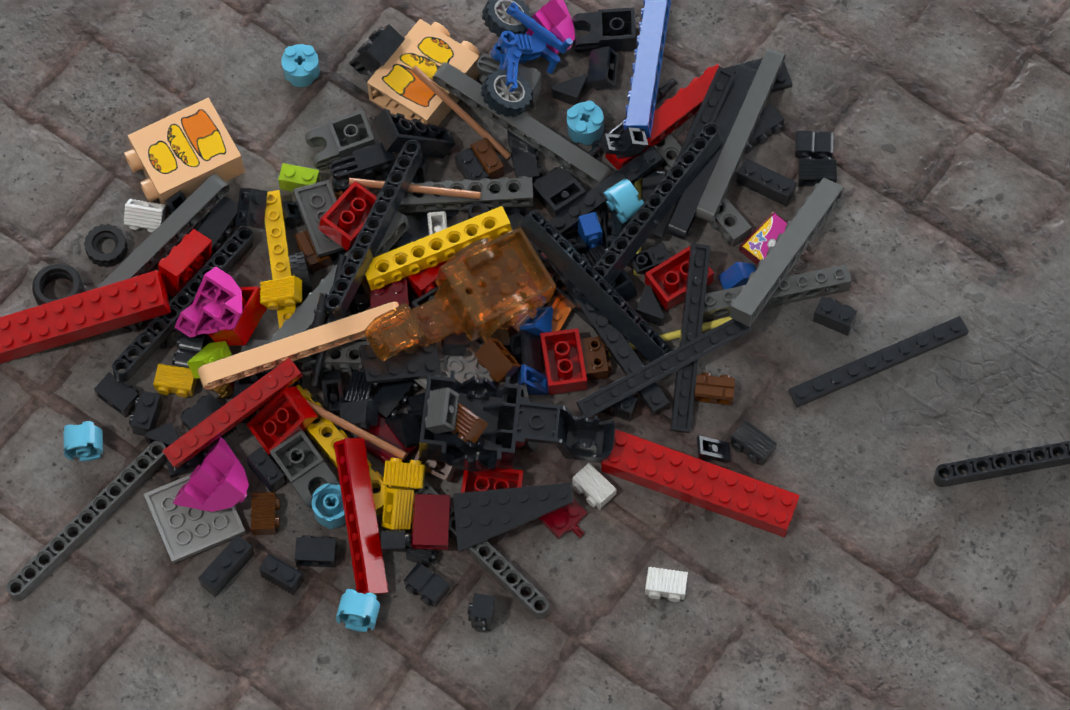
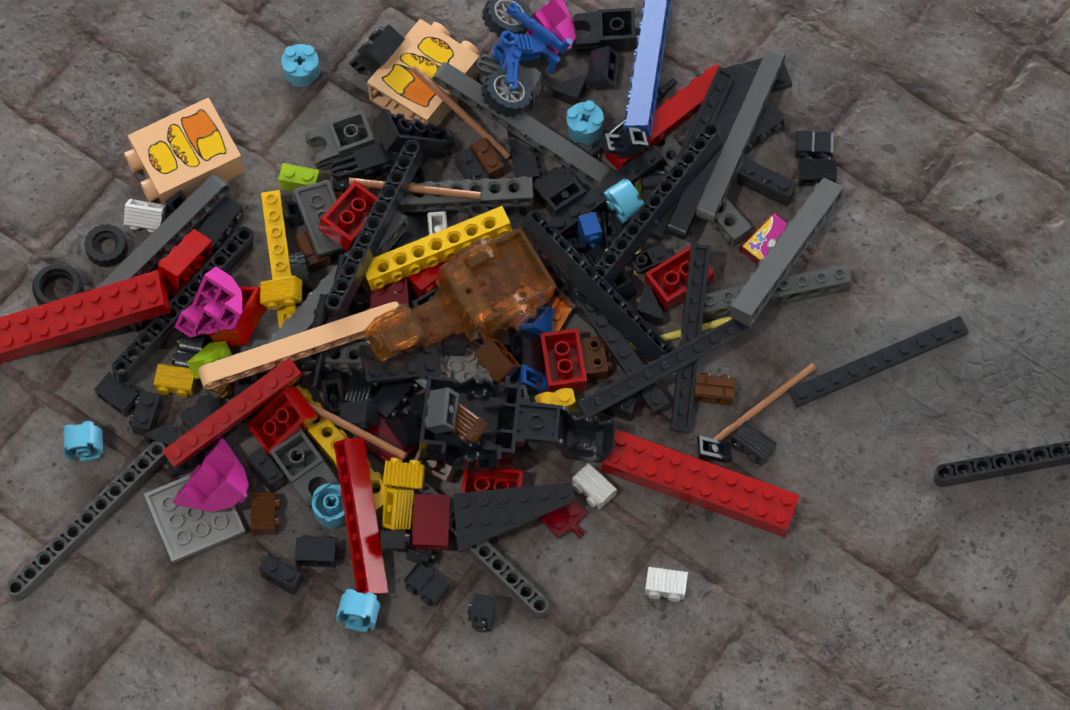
black brick [198,534,255,598] -> none
black brick [235,188,268,228] -> none
blue slope [718,262,756,290] -> none
black brick [813,296,857,336] -> none
none -> yellow brick [535,388,576,413]
none -> nougat piece [713,363,816,441]

